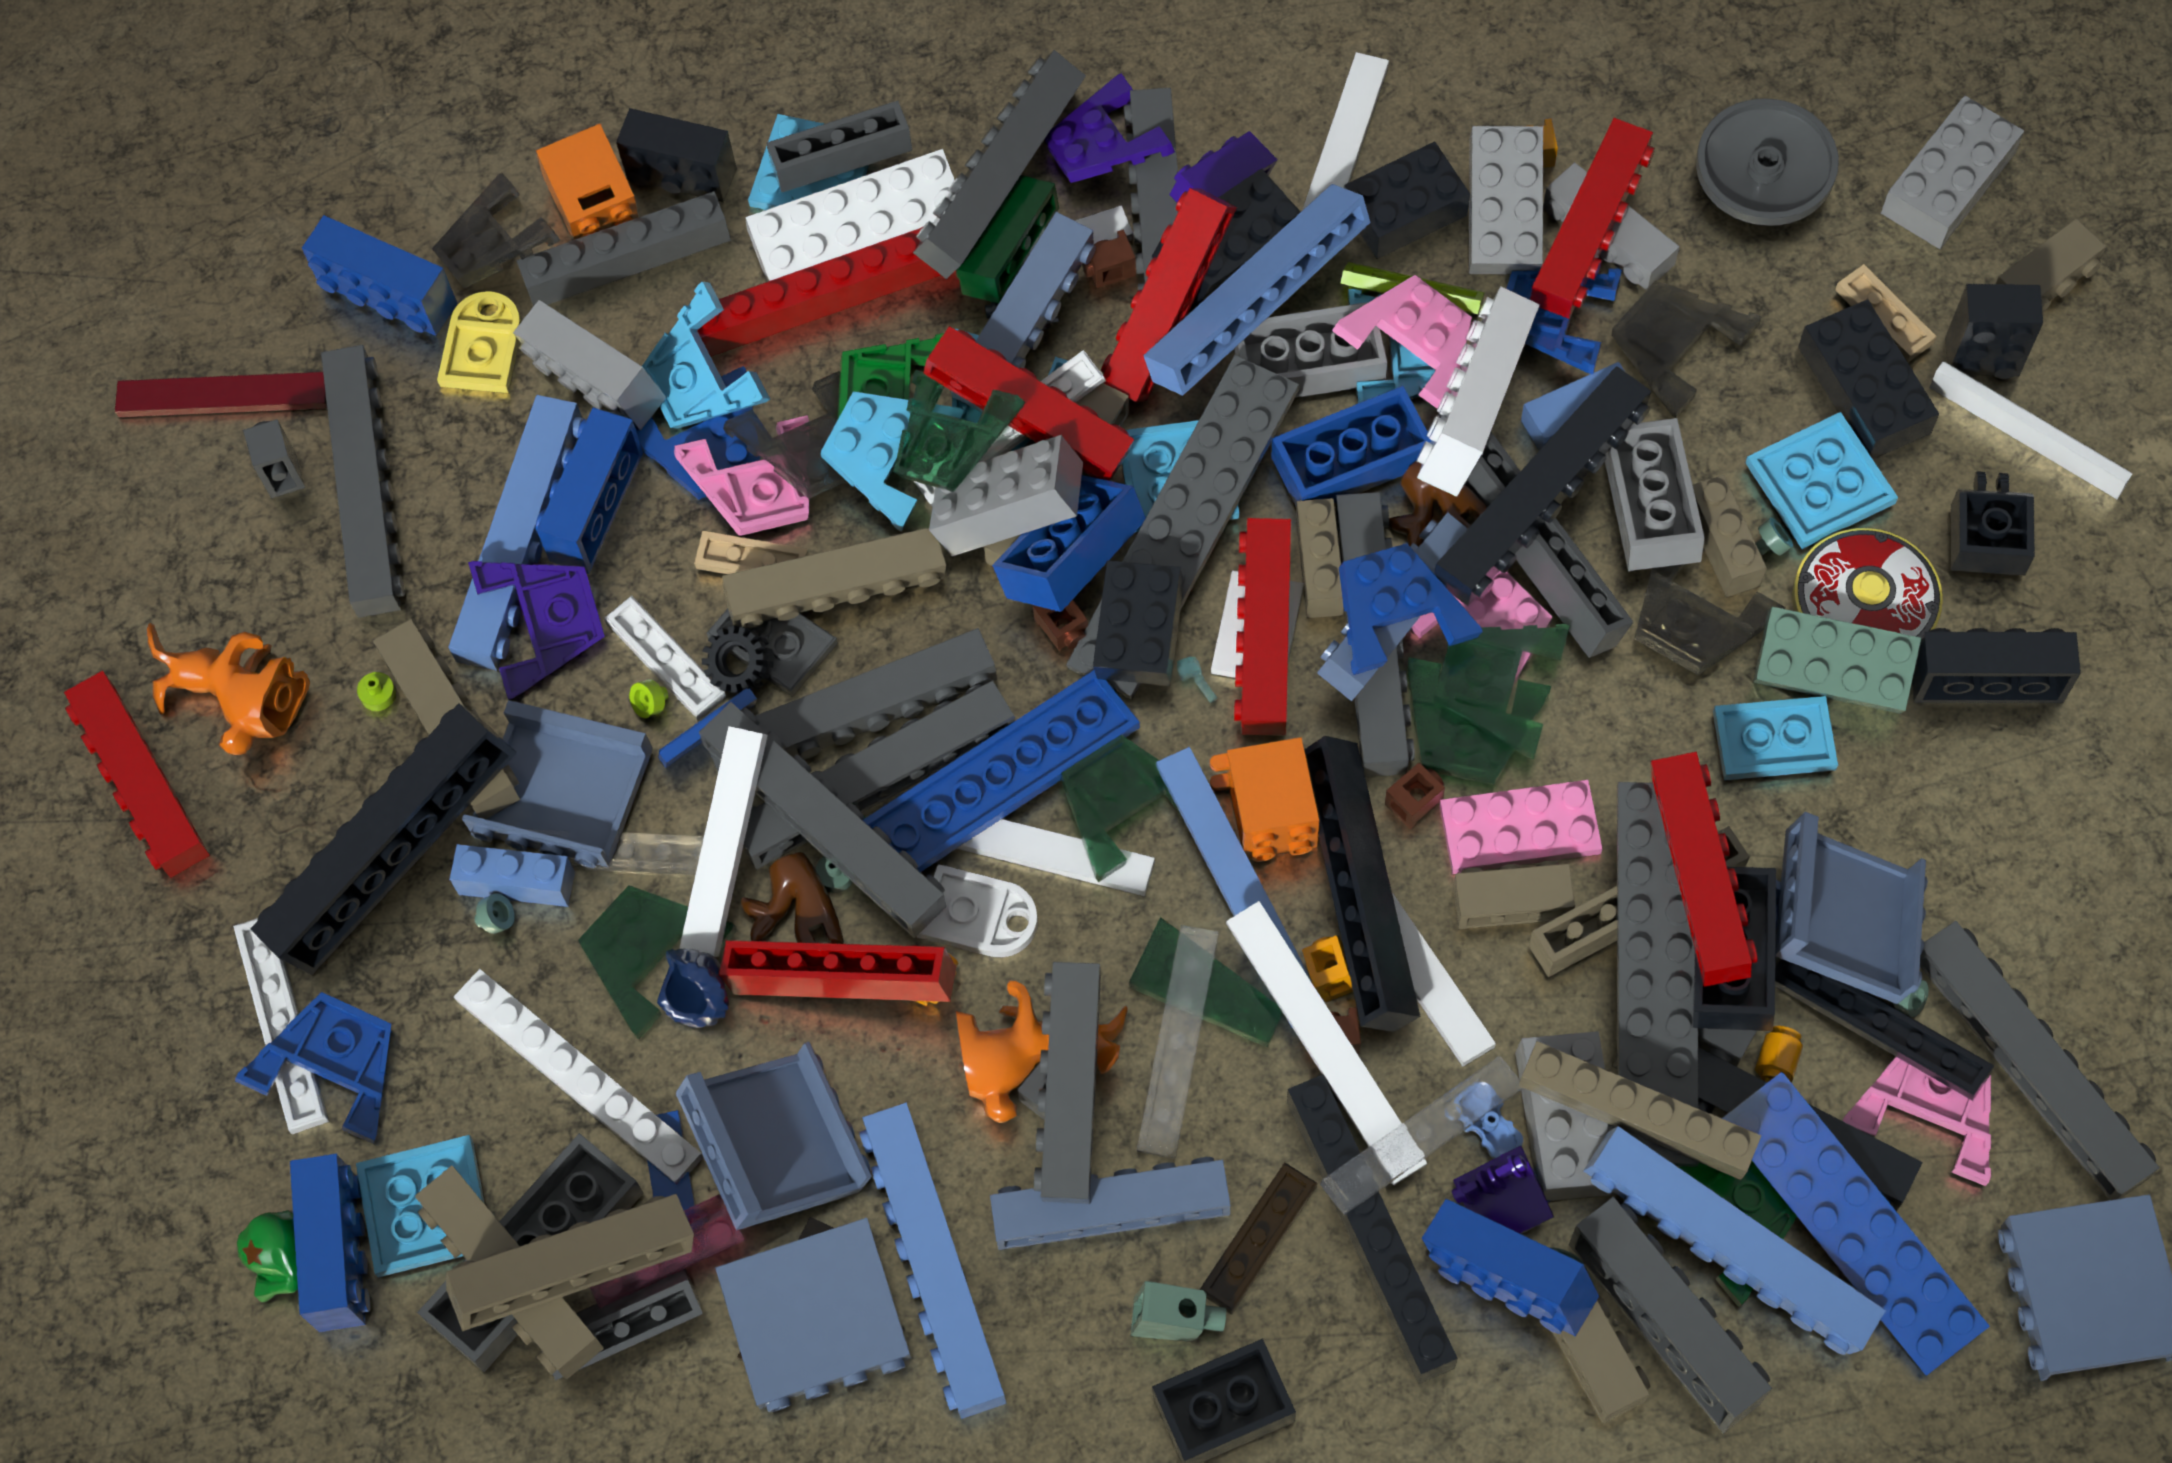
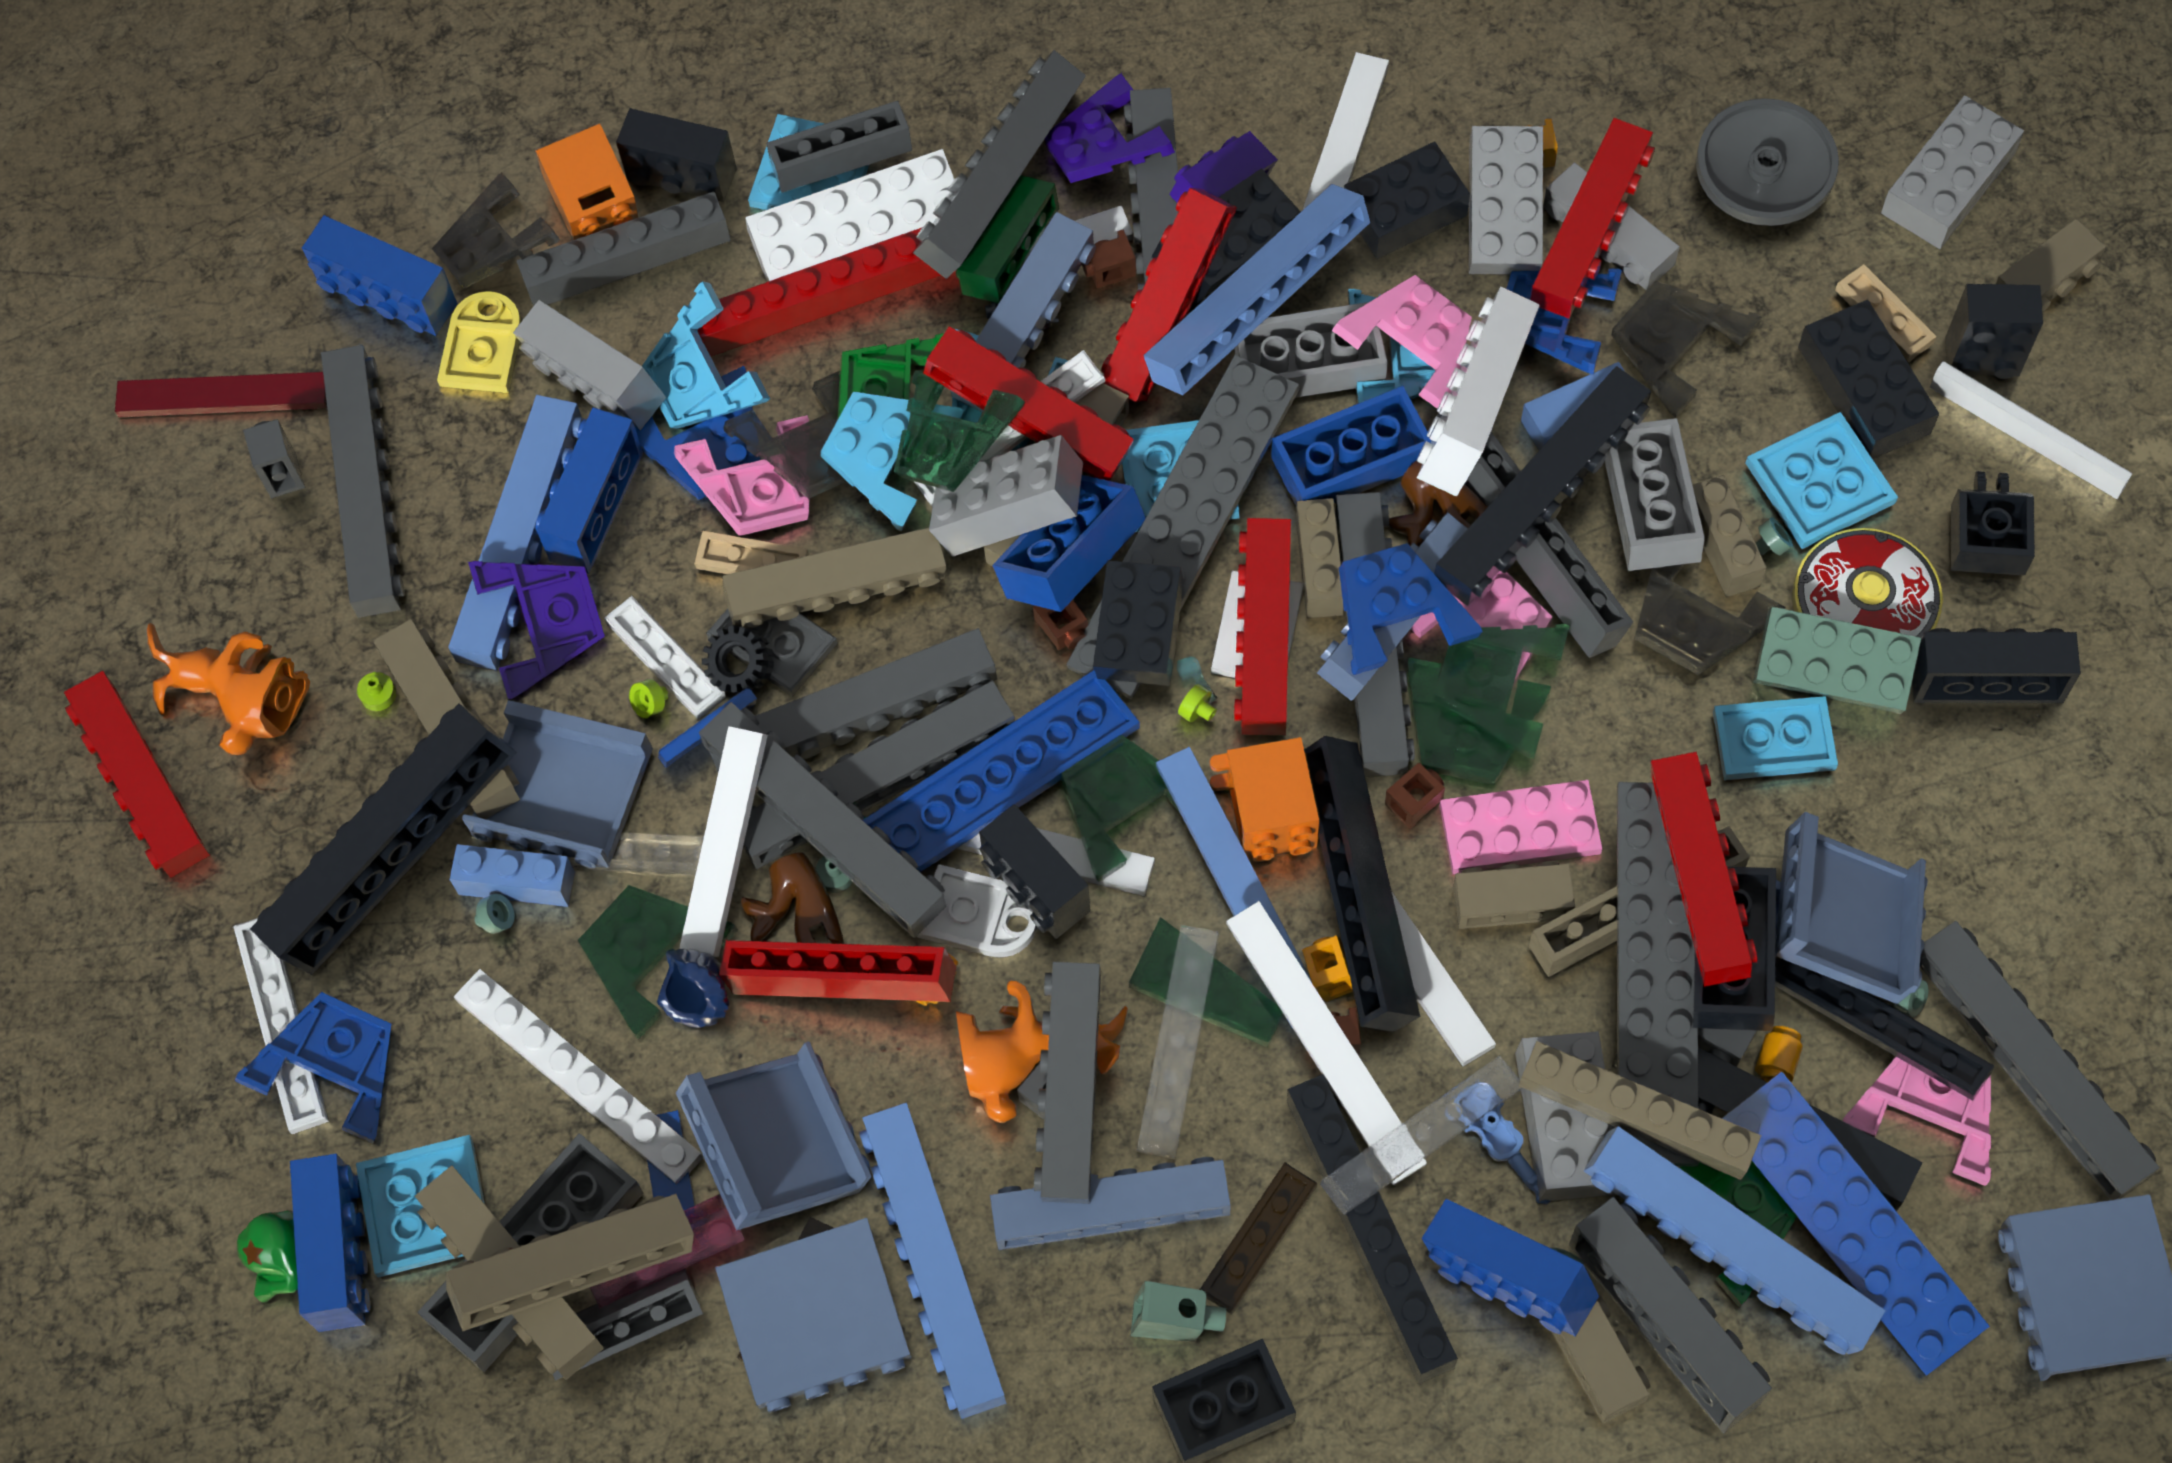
lime plate [1340,262,1485,316] -> none
dark purple hinge [1452,1145,1554,1234] -> none
none -> black brick [979,804,1091,939]
none -> lime tile [1178,684,1217,723]

